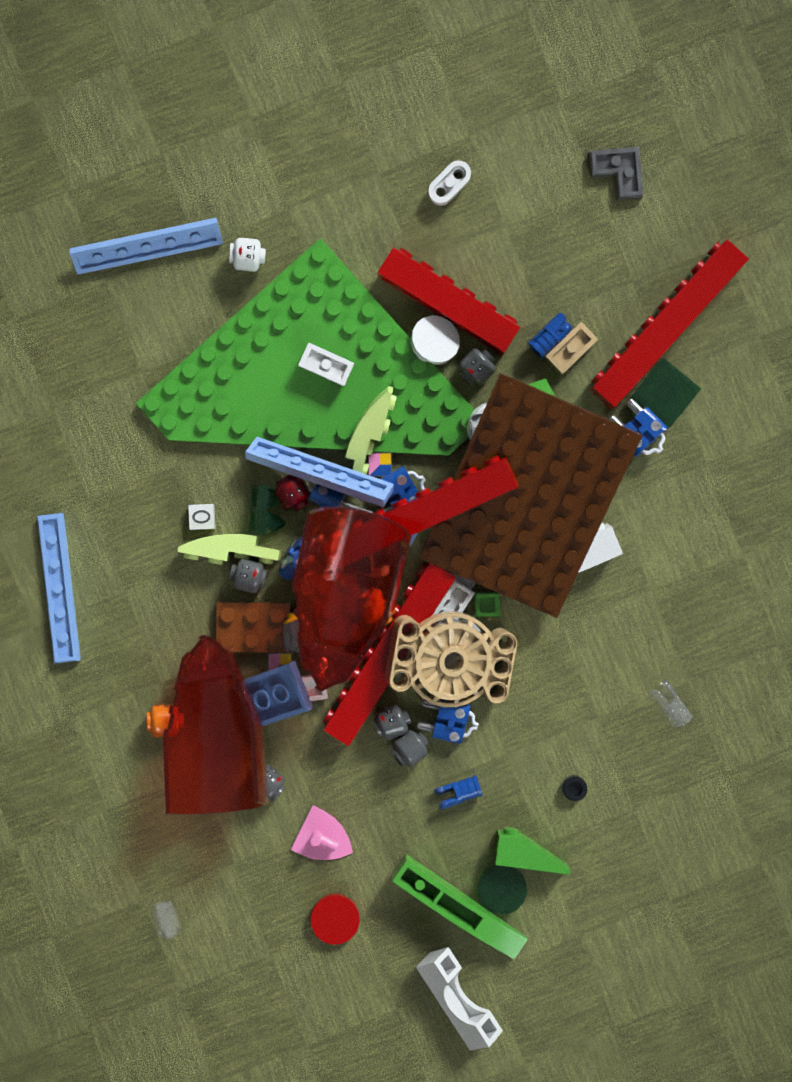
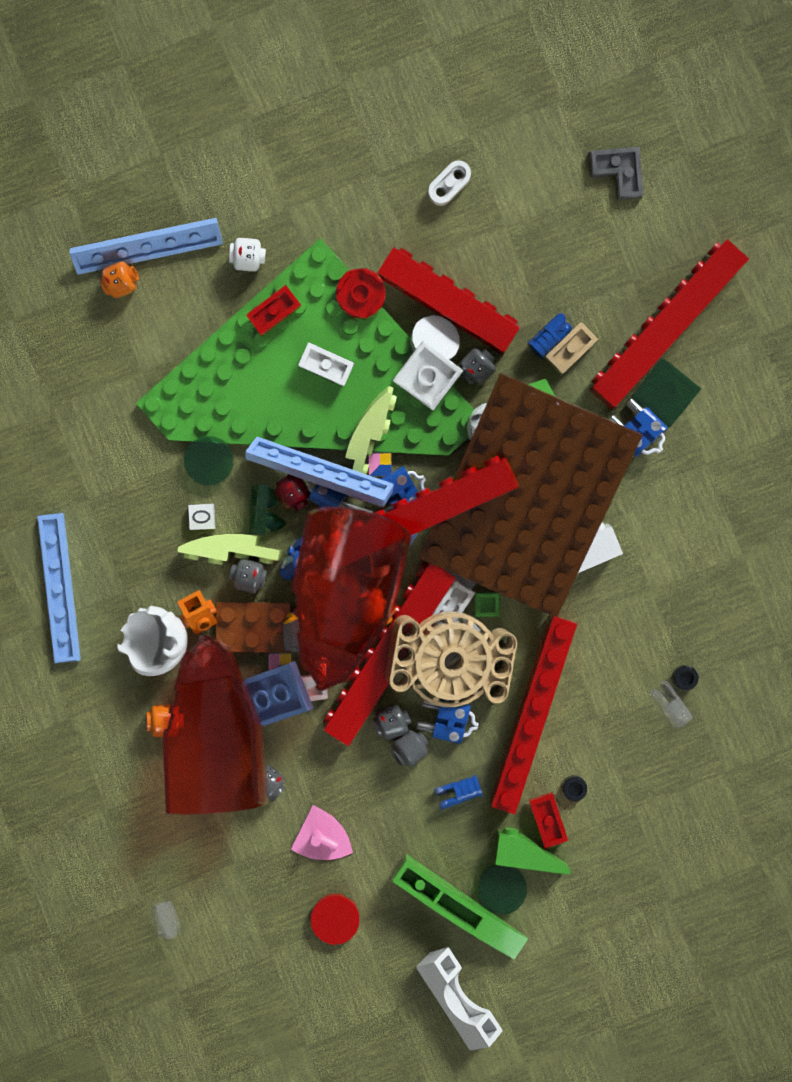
none -> orange head [99,261,139,298]
none -> white piece [117,606,187,676]
none -> orange brick [177,590,218,635]
none -> clear green tile [184,436,234,485]
none -> red plate [246,285,302,336]
none -> red tile [336,268,385,319]
none -> white tile [393,340,463,411]
none -> red brick [489,615,577,815]
none -> red plate [529,792,569,849]
none -> black tile [672,665,699,691]

